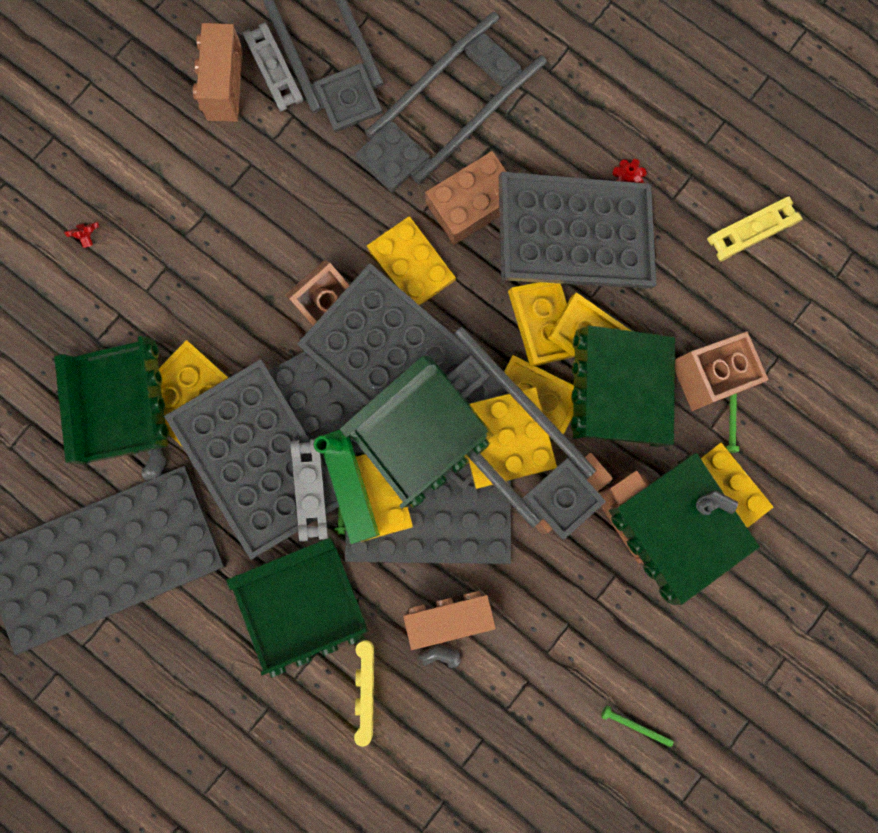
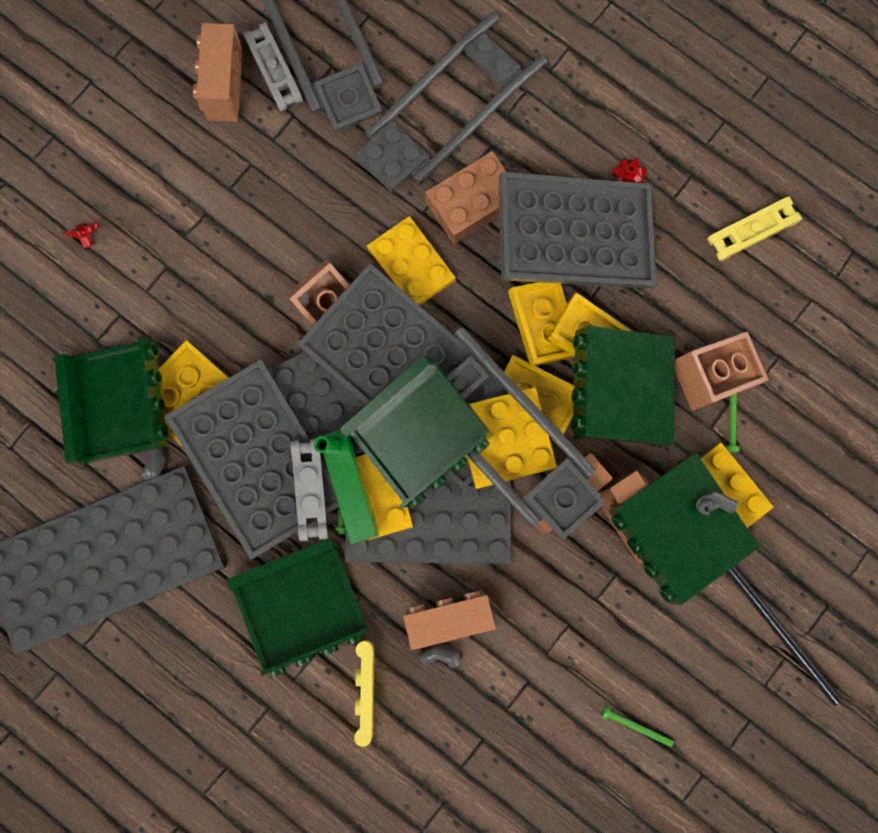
none -> black piece [726,566,843,706]

